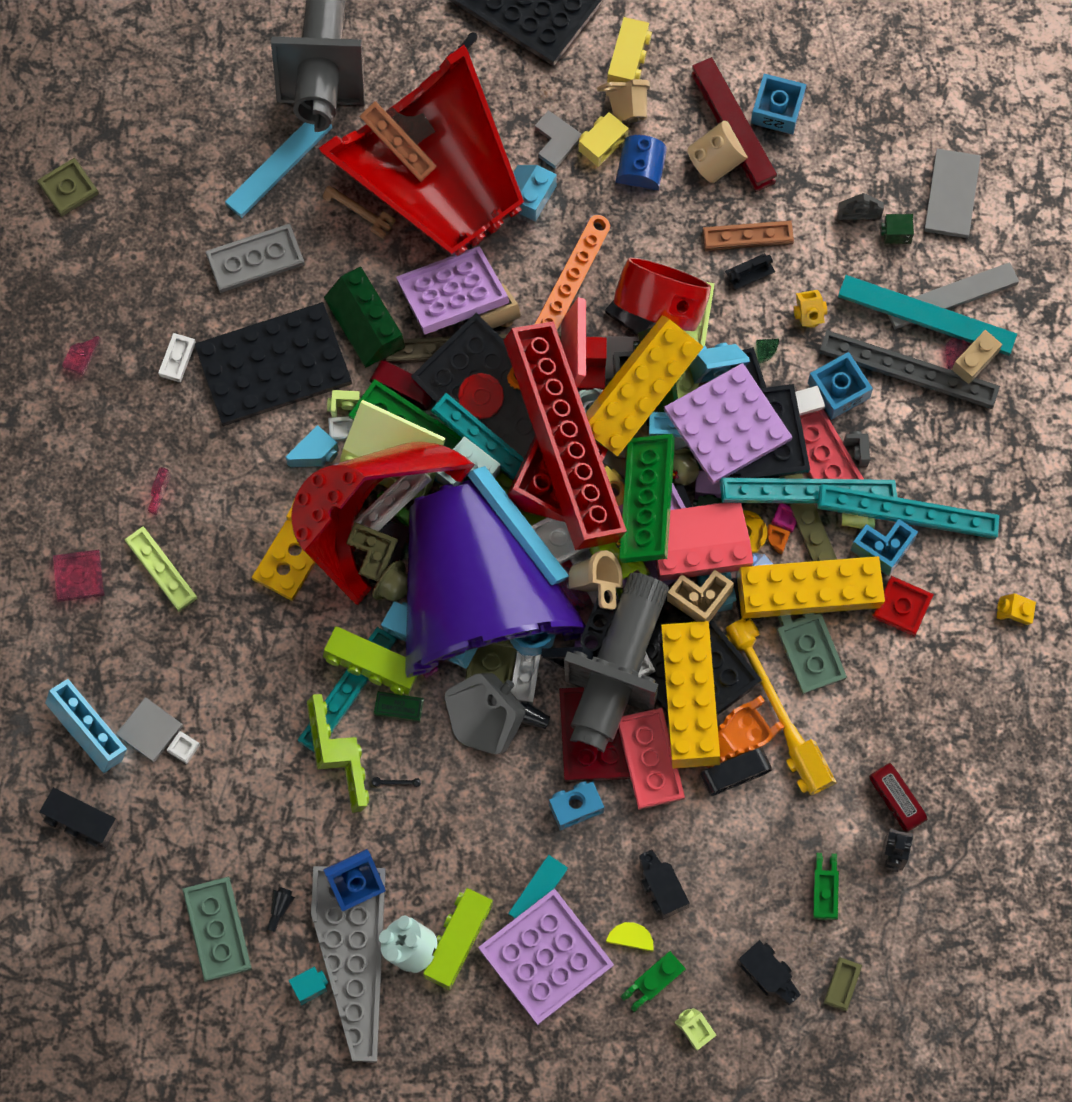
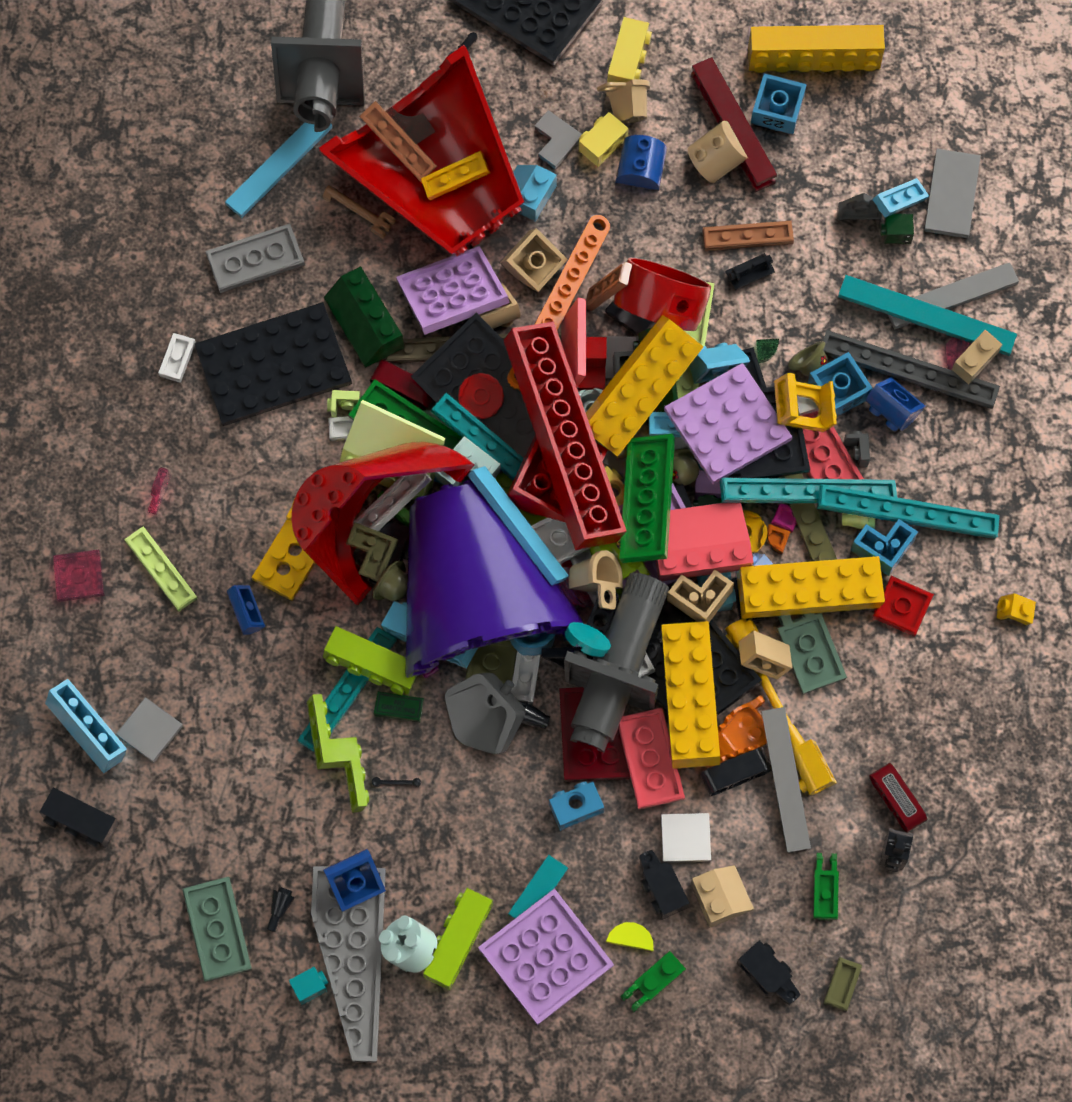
olive tile [37,157,99,217] -> none
clear pink tile [62,336,101,376] -> none
white tile [167,731,200,764] -> none
medium azure slope [286,425,339,467] -> none
yellowish green bracket [675,1008,717,1050] -> none
yellow brick [794,290,828,327] -> none
none -> blue brick [227,585,265,635]
none -> yellow plate [421,151,490,200]
none -> tan slope [500,228,568,292]
none -> teal tile [565,622,611,657]
none -> nougat tile [586,262,632,311]
none -> white tile [661,813,711,863]
none -> tan slope [691,865,754,928]
none -> tan brick [739,630,792,679]
none -> yellow brick [748,25,885,73]
none -> light grey tile [761,707,811,852]
none -> yellow panel [774,373,837,432]
none -> olive hat [788,341,828,376]
none -> blue brick [866,377,926,431]
none -> medium azure plate [872,178,929,217]

